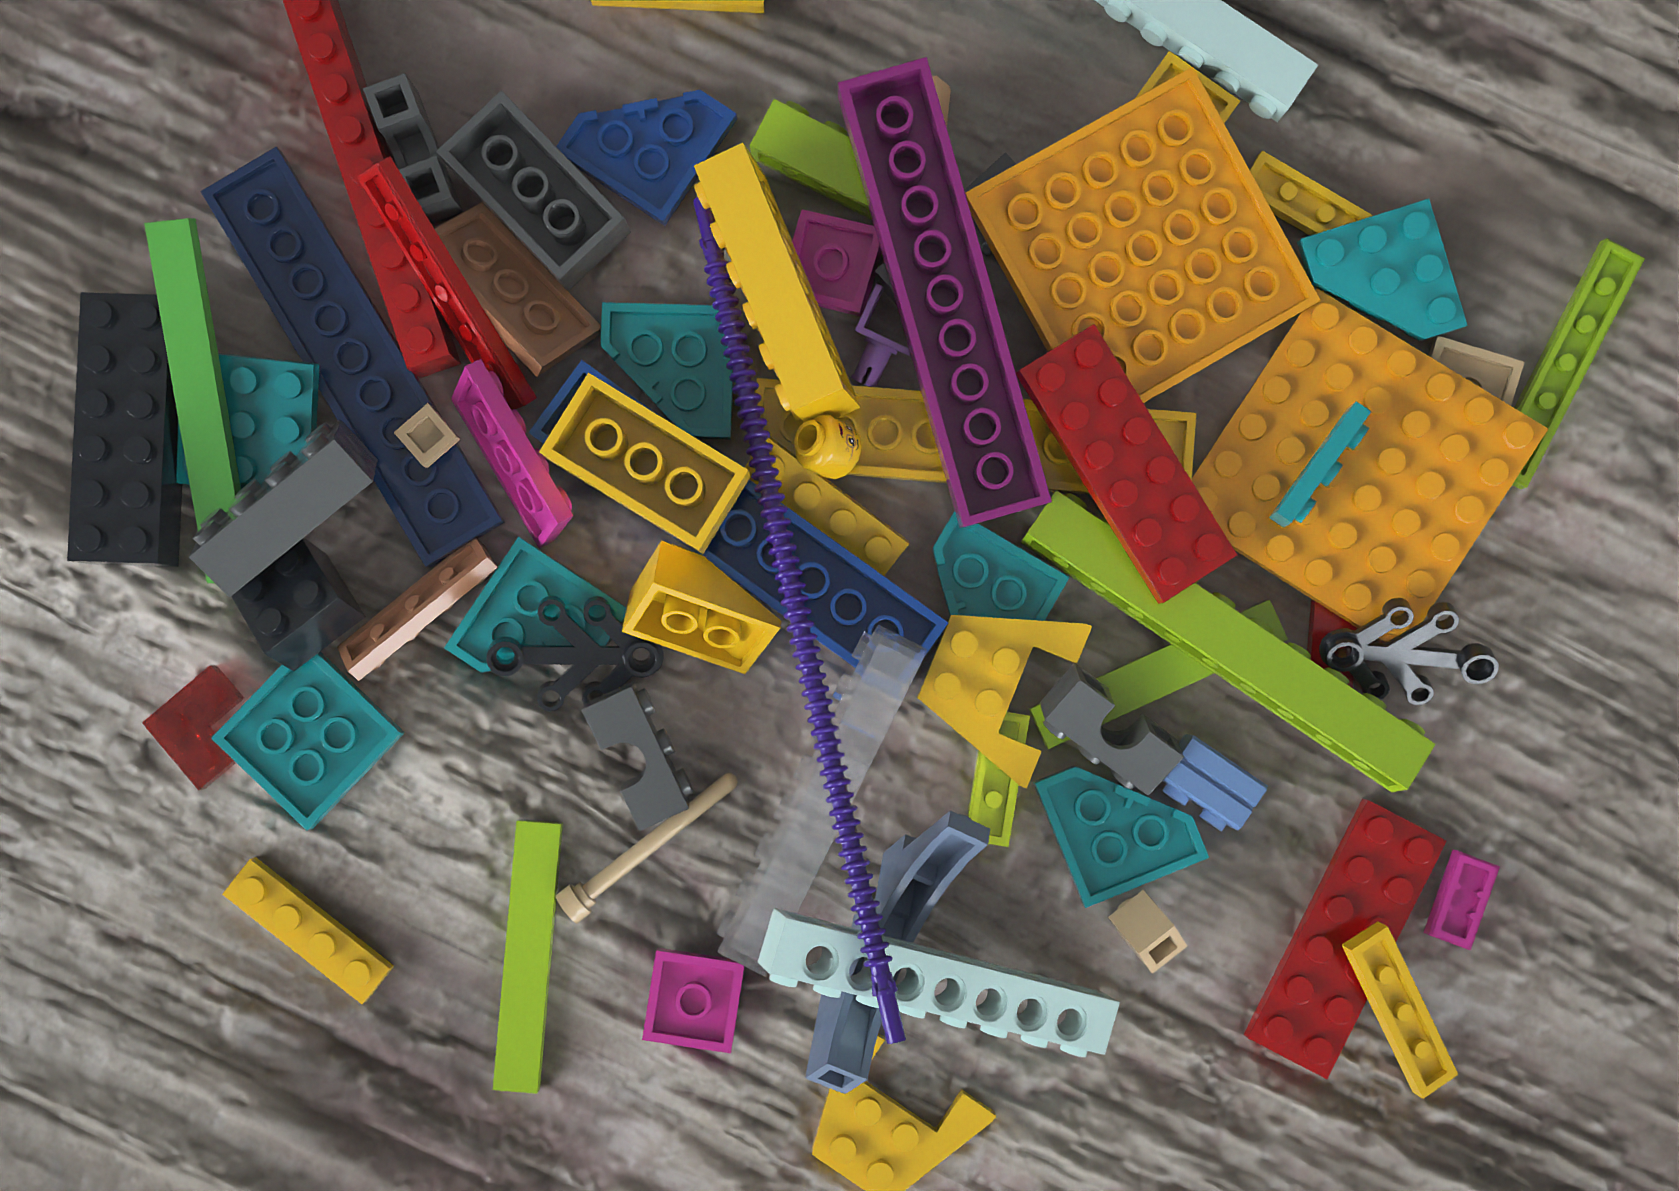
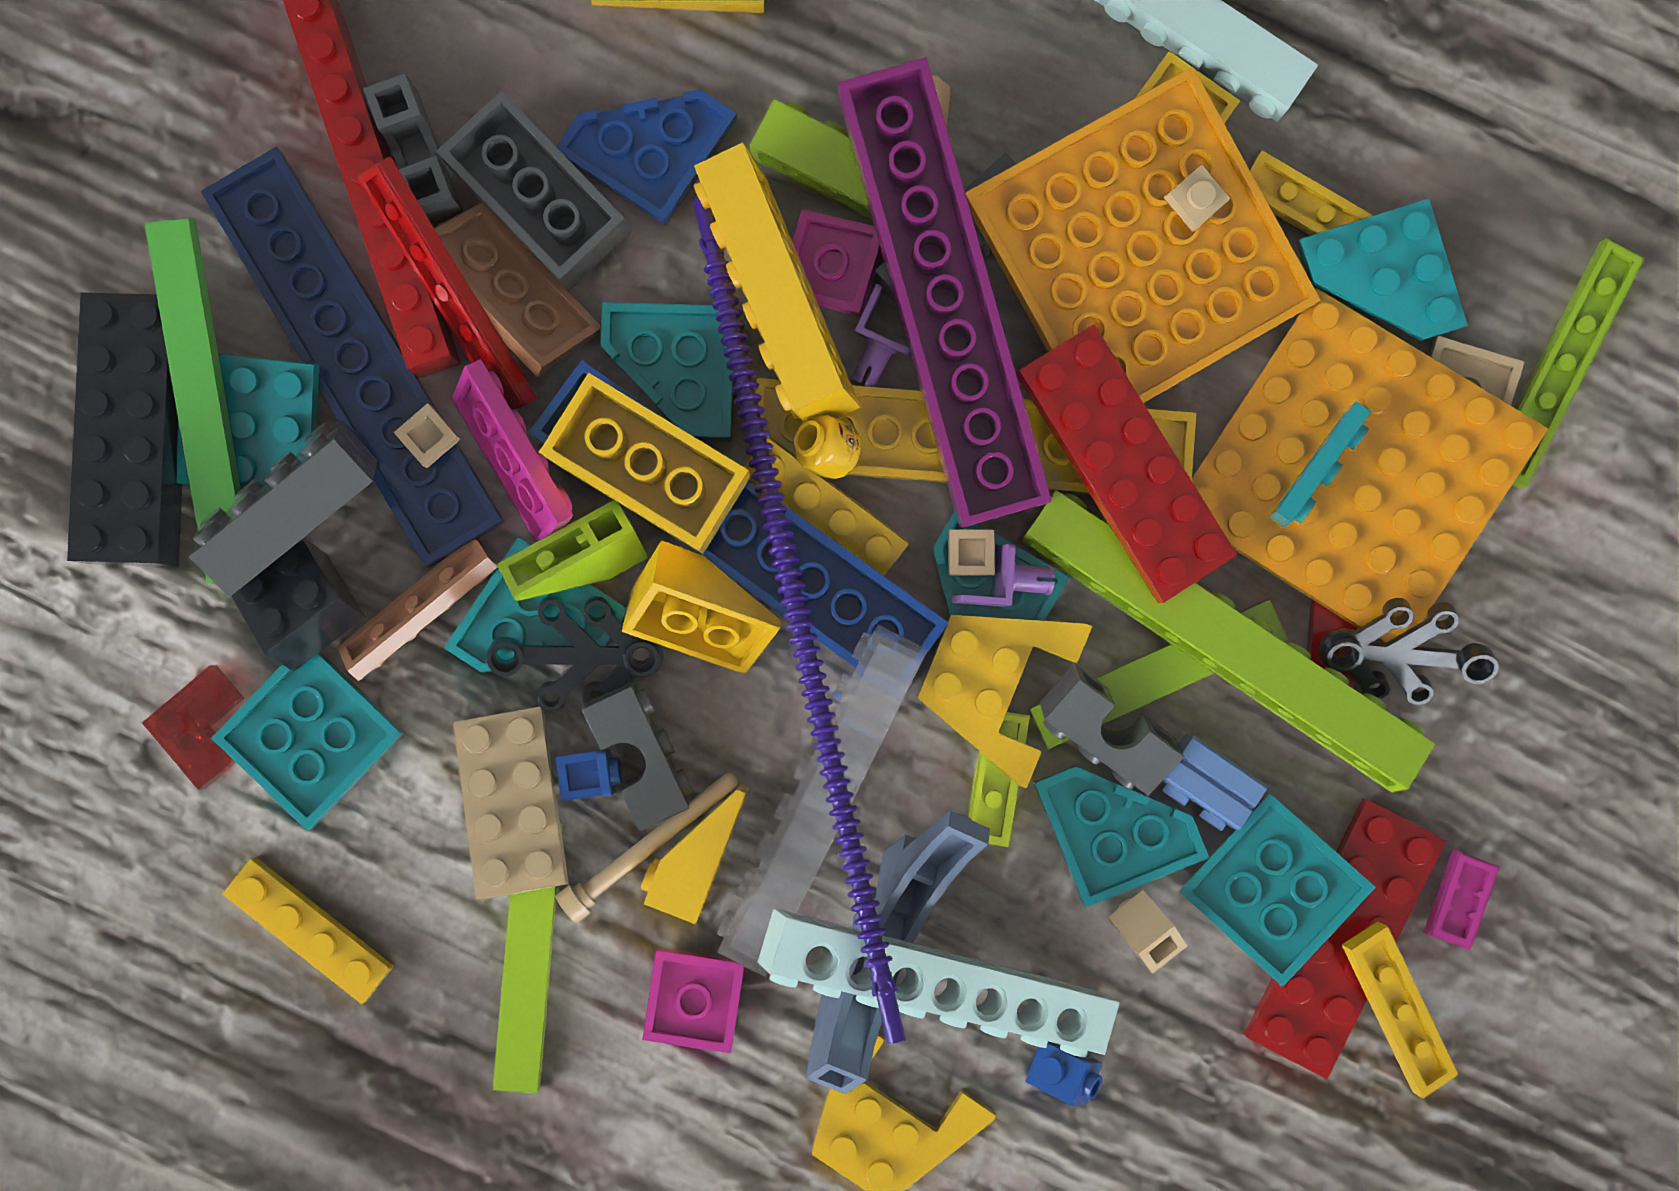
none -> tan plate [453,707,569,900]
none -> lime slope [497,500,649,601]
none -> blue bracket [555,749,622,801]
none -> yellow slope [640,784,750,924]
none -> tan plate [948,530,995,576]
none -> medium lavender bracket [951,544,1055,607]
none -> blue bracket [1025,1041,1103,1106]
none -> tan plate [1164,165,1230,231]
none -> teal plate [1179,794,1376,987]

